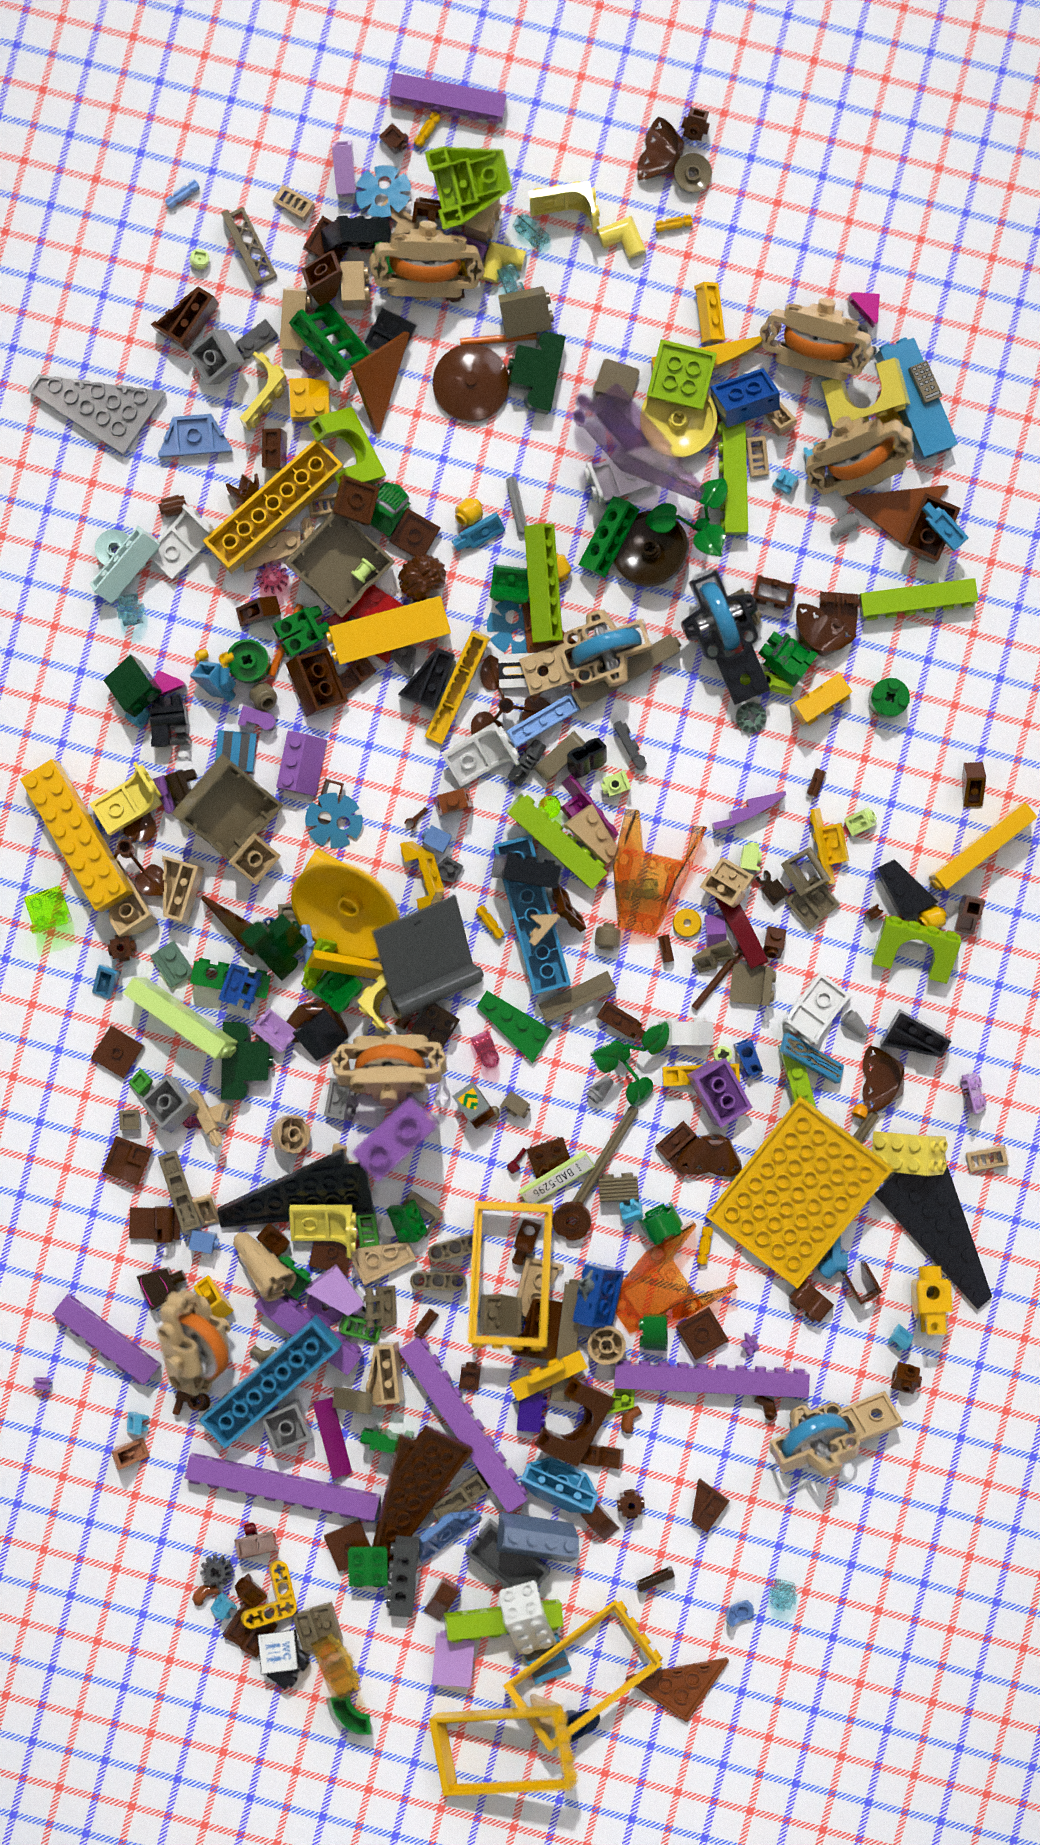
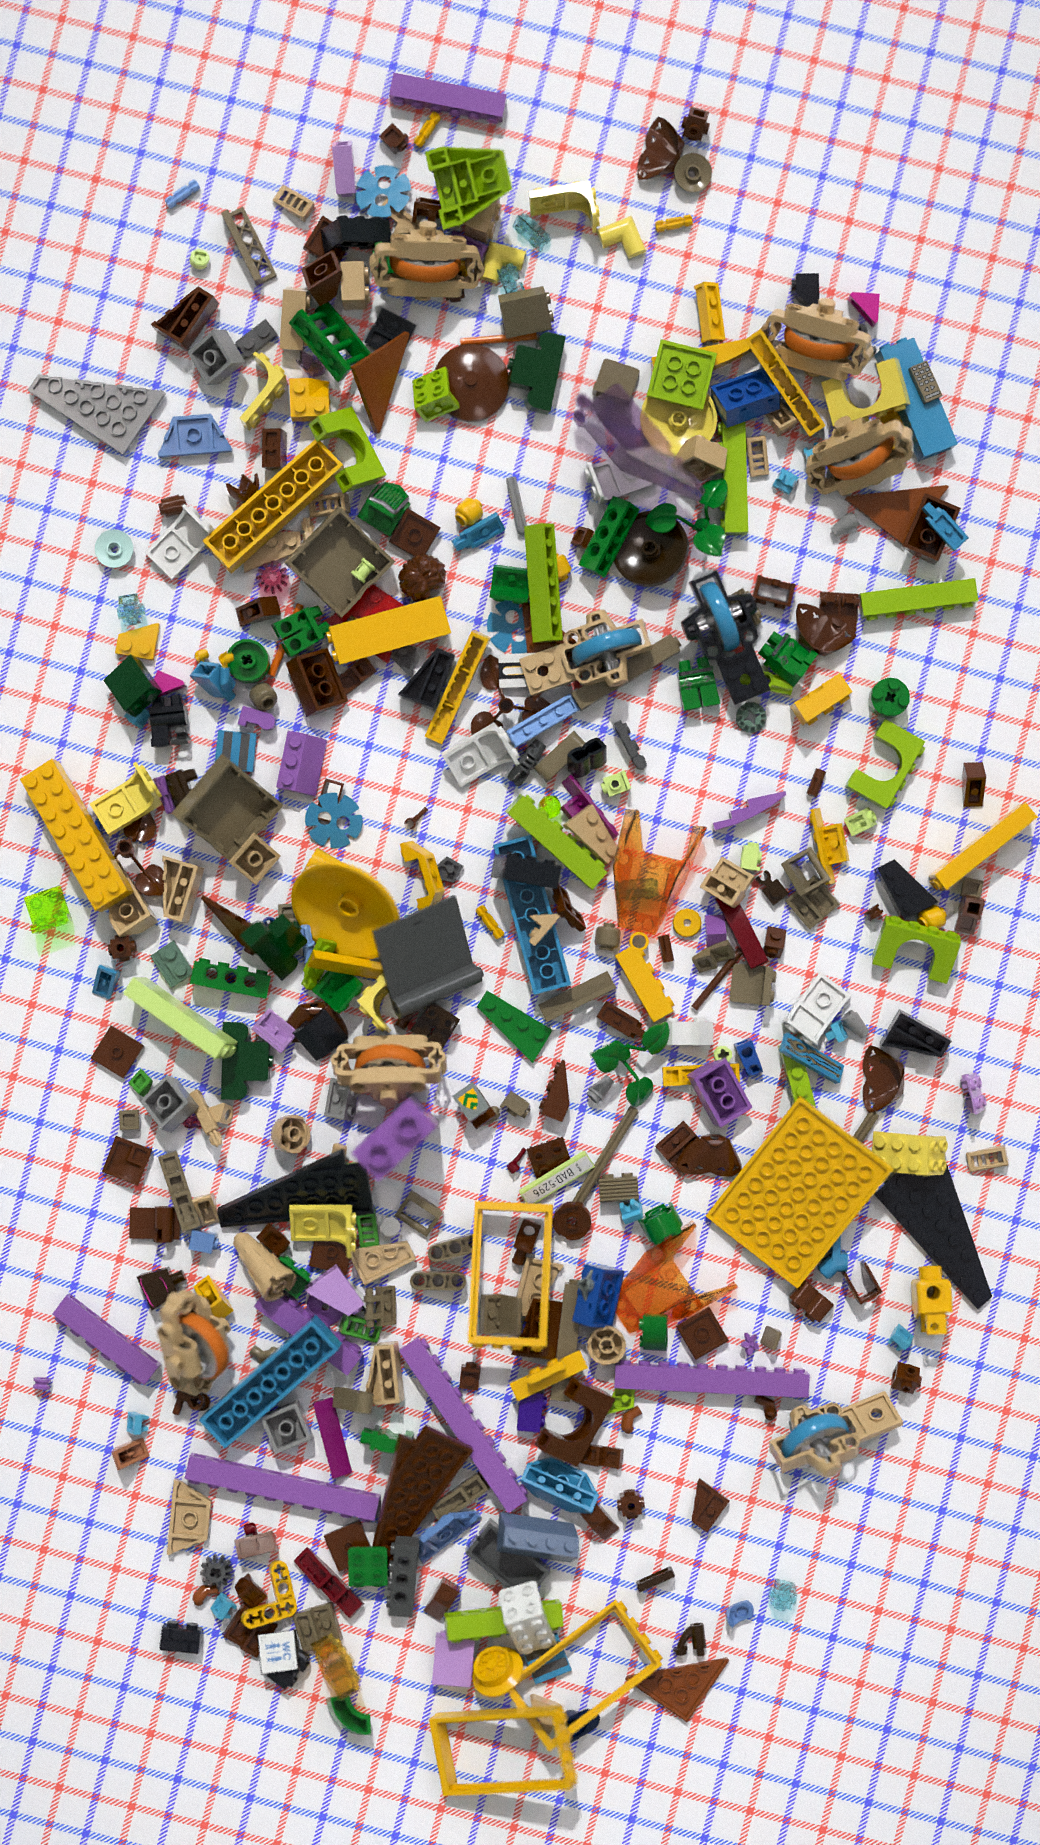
light aqua brick [90,525,160,604] -> none
blue plate [218,963,262,1010] -> none
reddish brown plate [332,475,380,526] -> none
green bracket [386,1200,427,1243] -> none
reddish brown piece [414,1308,439,1337] -> none
medium blue brick [421,825,452,854] -> none
dark orange torso [433,788,474,817] -> none
clear pink piece [470,1030,500,1068] -> none
yellow axle [697,1226,713,1265] -> none
light orange hinge [851,1103,868,1120] -> none
none -> yellow wing [115,623,160,661]
none -> black brick [160,1620,203,1654]
none -> tan wing [167,1478,212,1555]
none -> dark red slope [294,1547,364,1618]
none -> lime bracket [412,367,459,422]
none -> yellow wheel [472,1646,523,1697]
none -> reddish brown slope [539,1059,570,1122]
none -> reddish brown tile [570,526,594,549]
none -> yellow hinge [614,932,675,1023]
none -> tan slope [671,435,727,481]
none -> dark brown plant [673,1622,706,1656]
none -> green hips [677,657,721,711]
none -> yellow slope [745,328,826,437]
none -> dark tan slope [760,1326,782,1351]
none -> black slope [791,273,819,307]
none -> medium azure tile [825,1020,848,1043]
none -> lime arch [845,719,925,810]
none -> dark tan plate [960,877,984,898]

